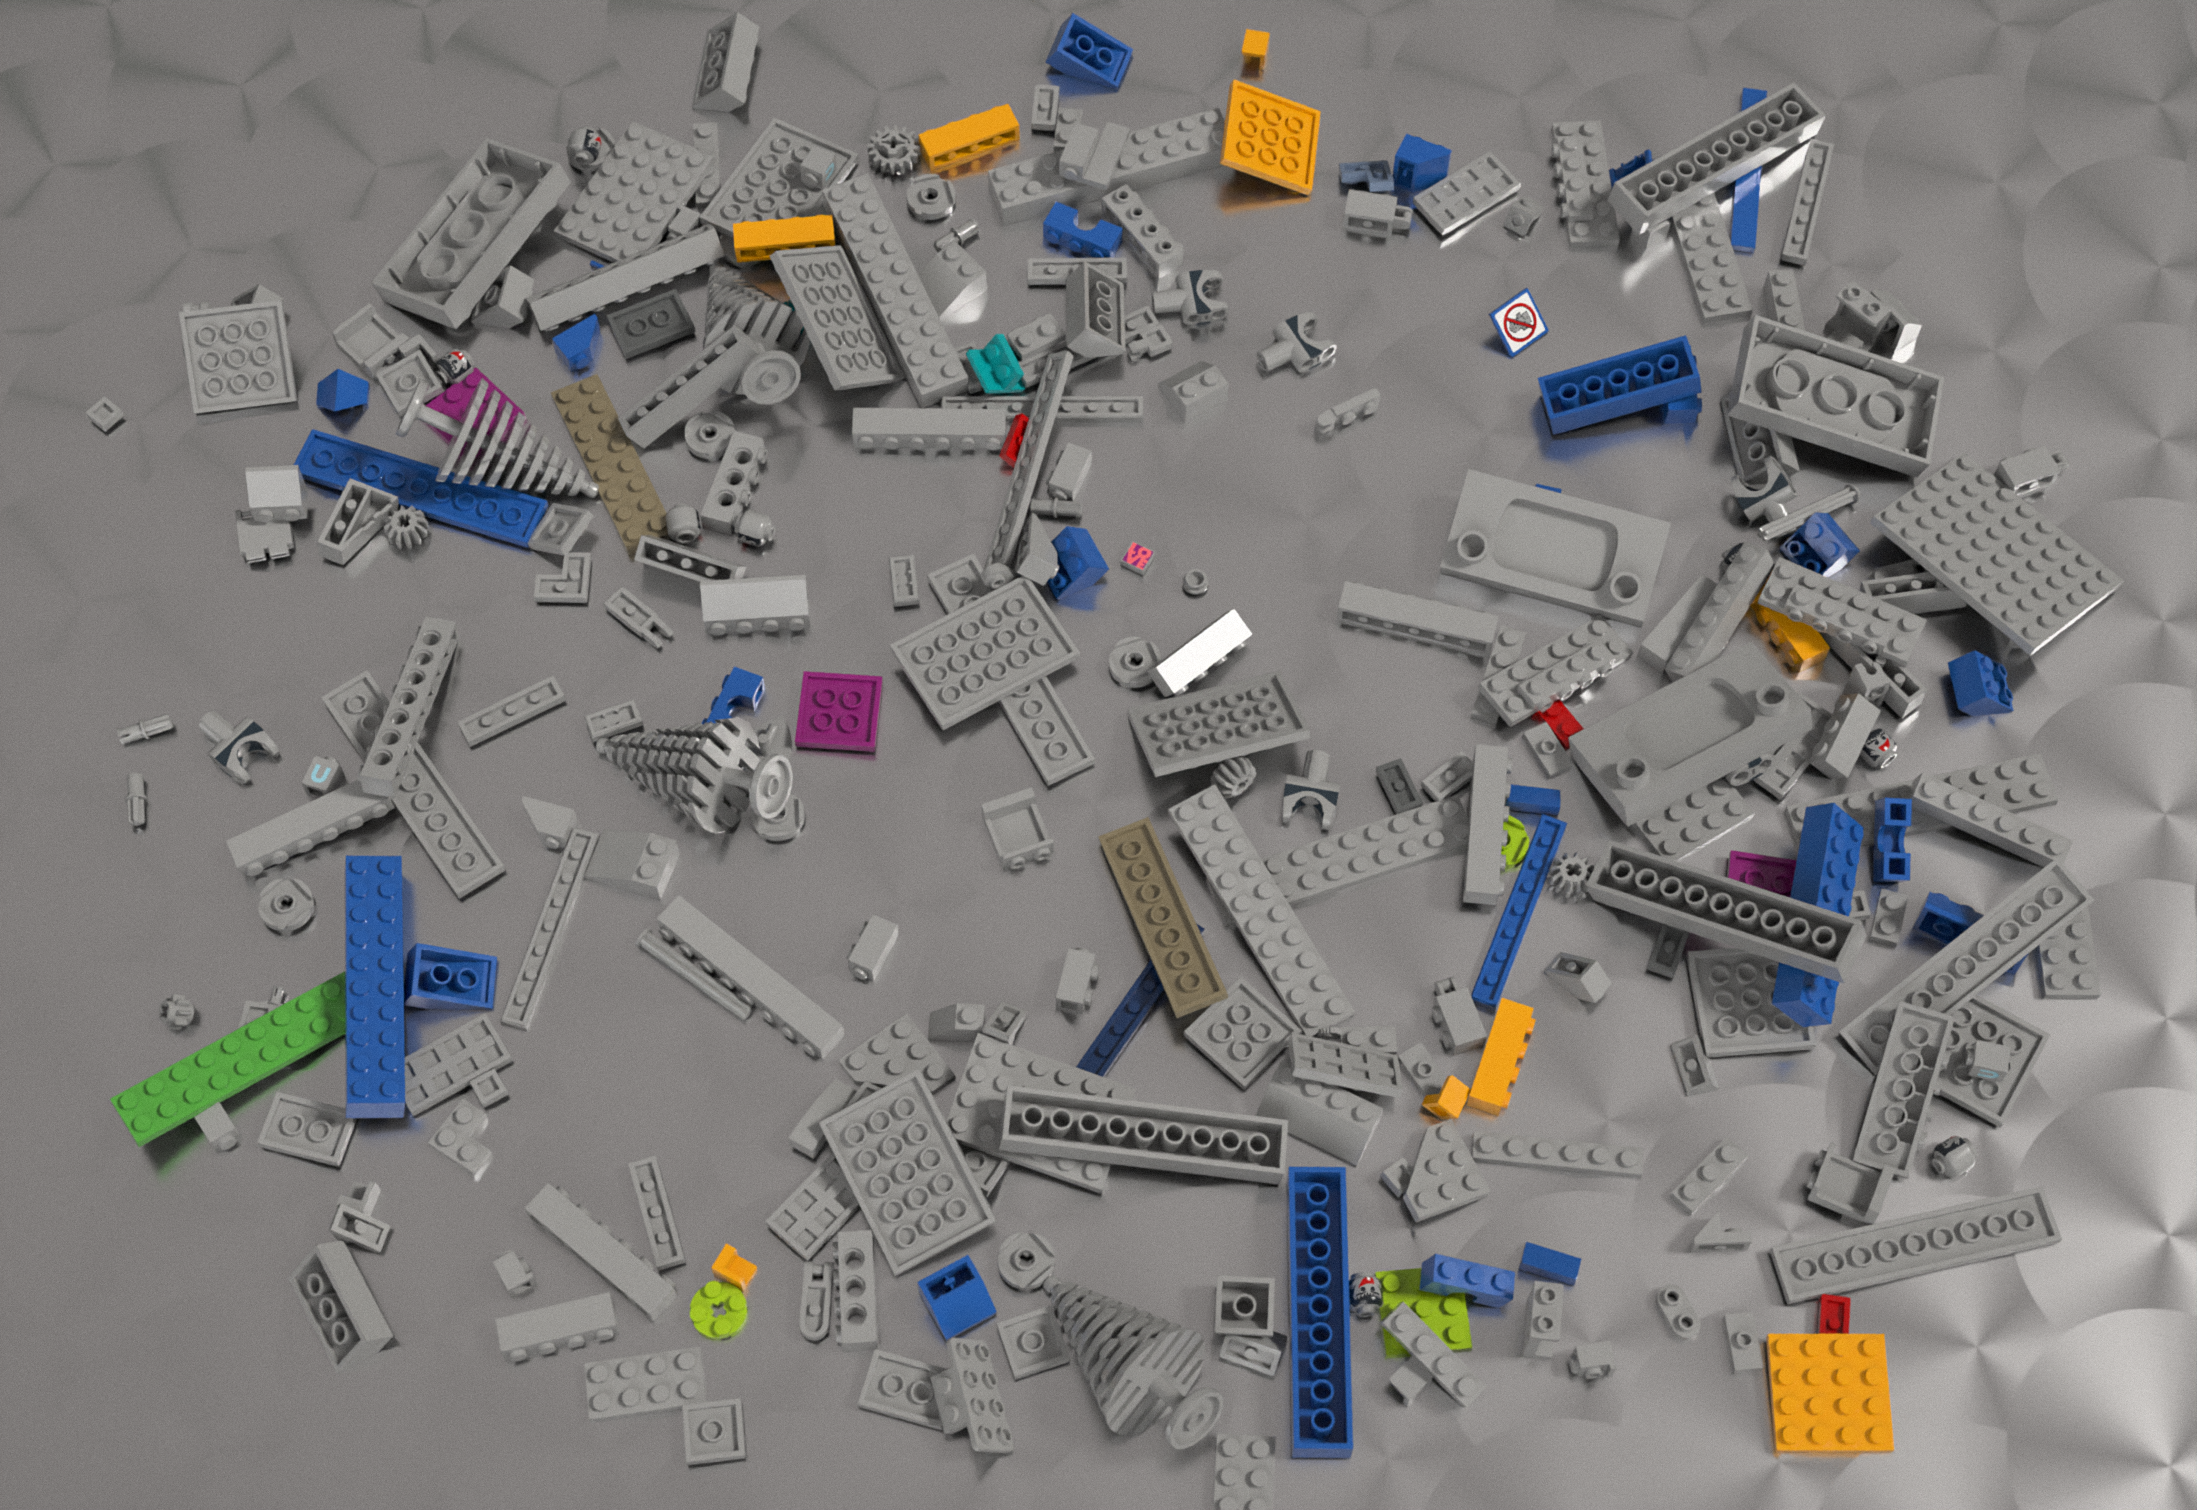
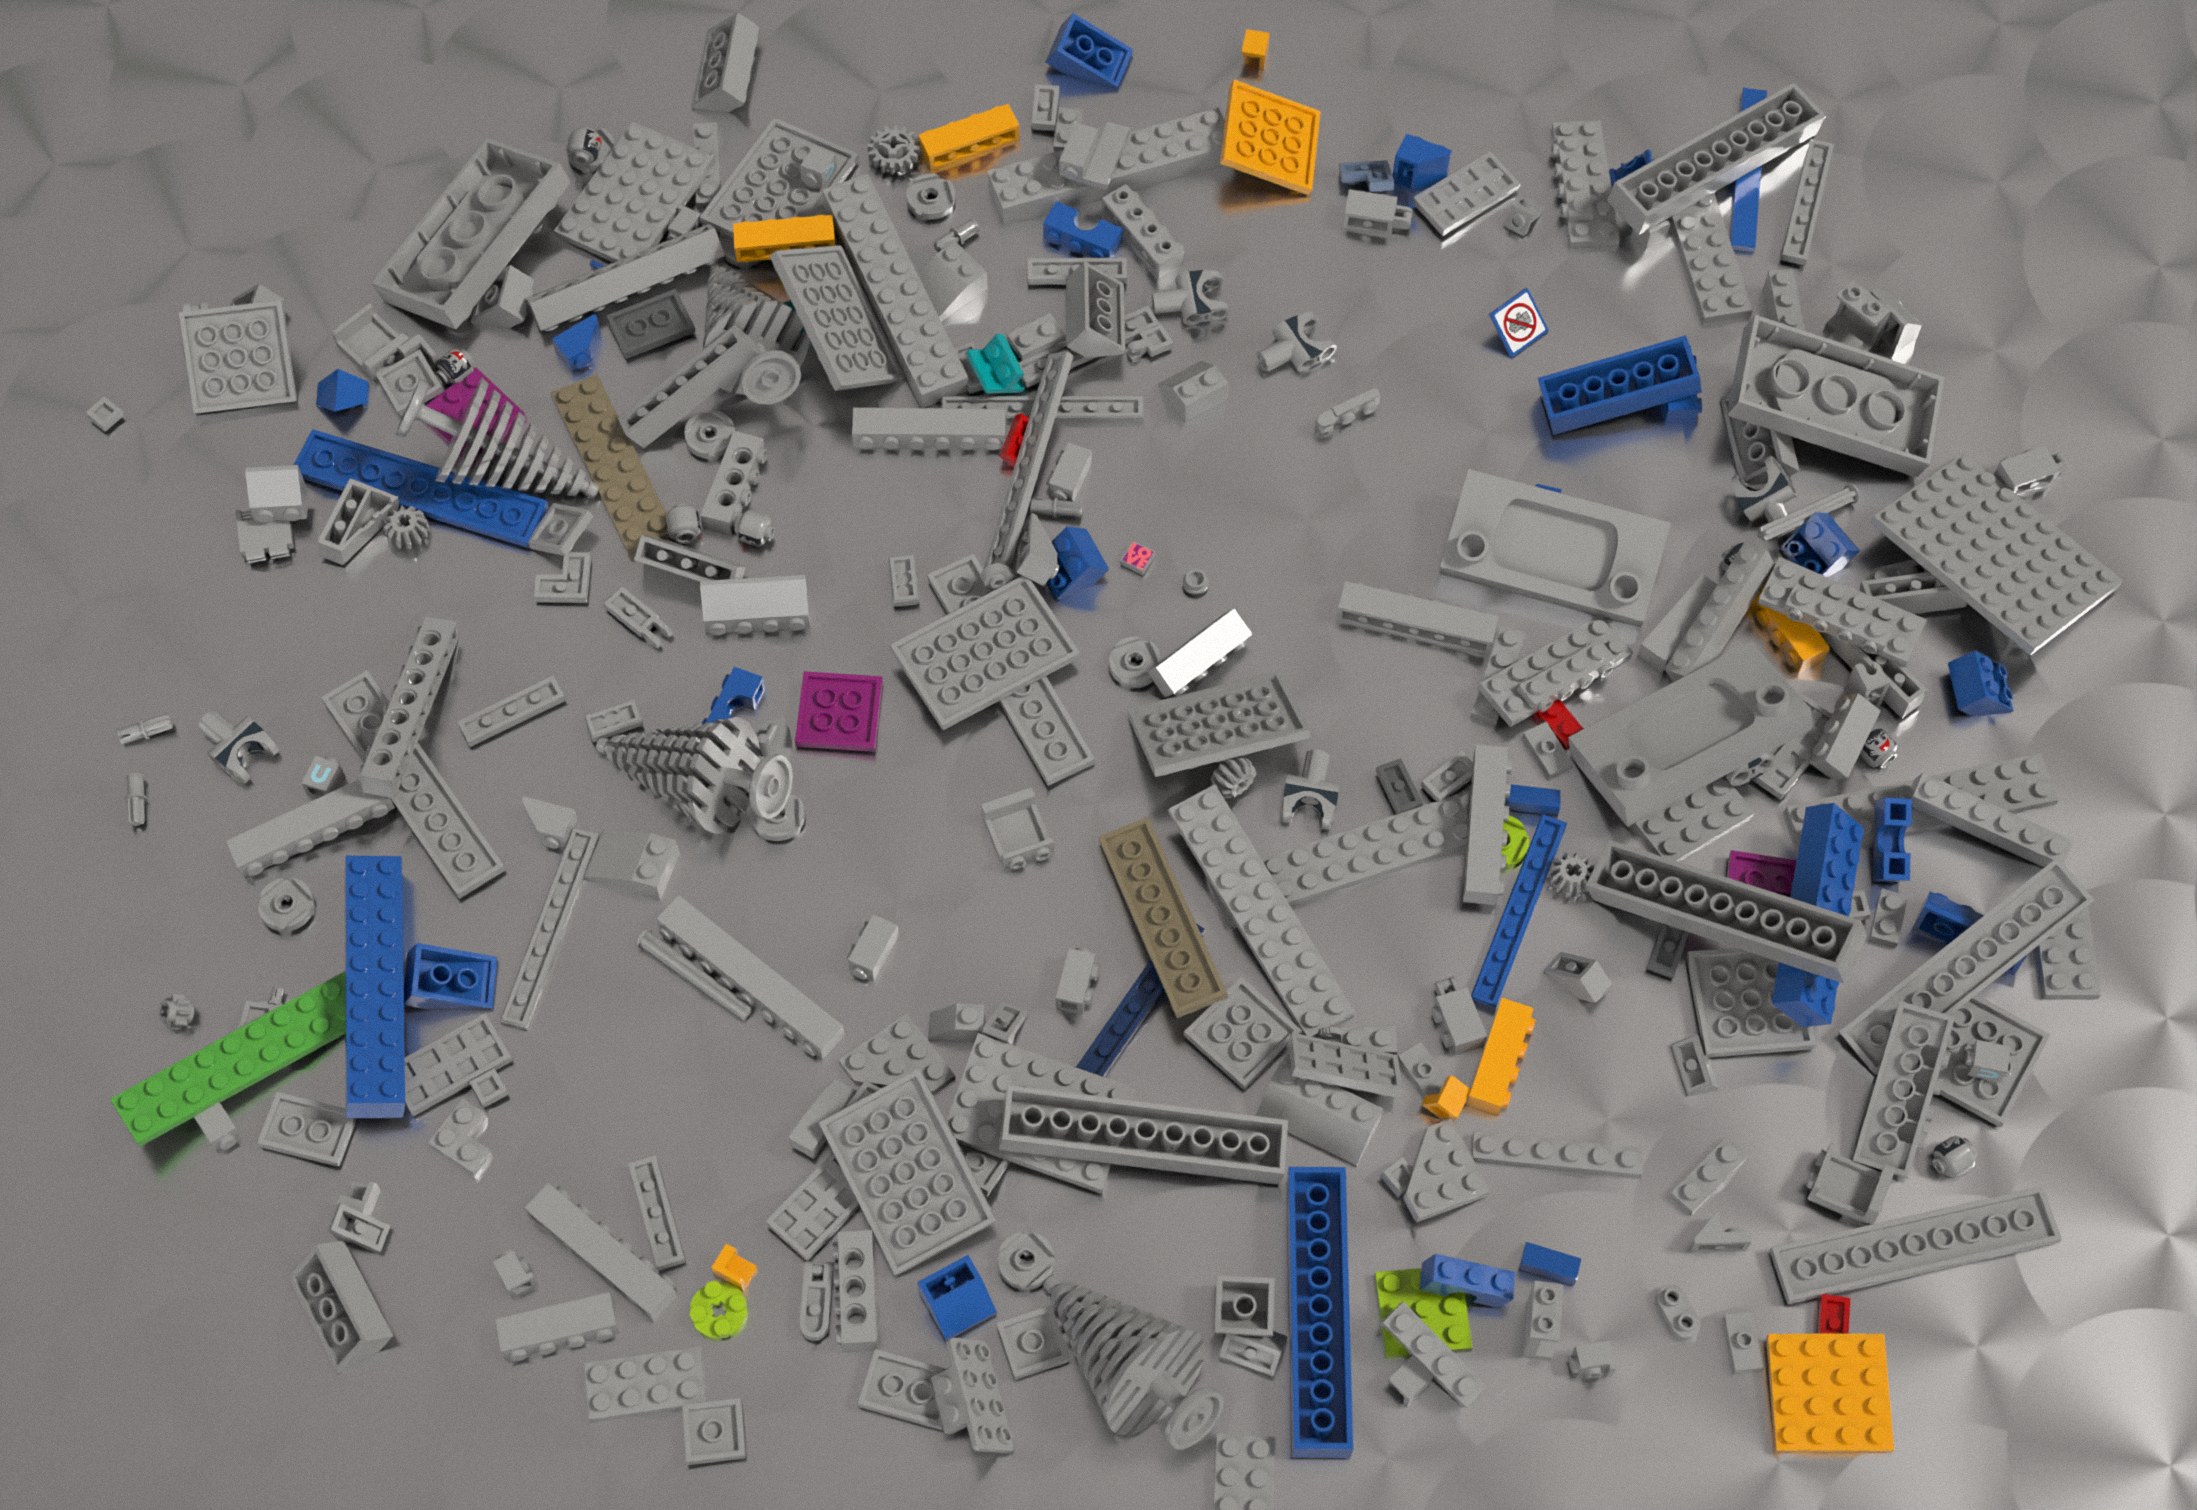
head [1349,1272,1384,1317] -> none

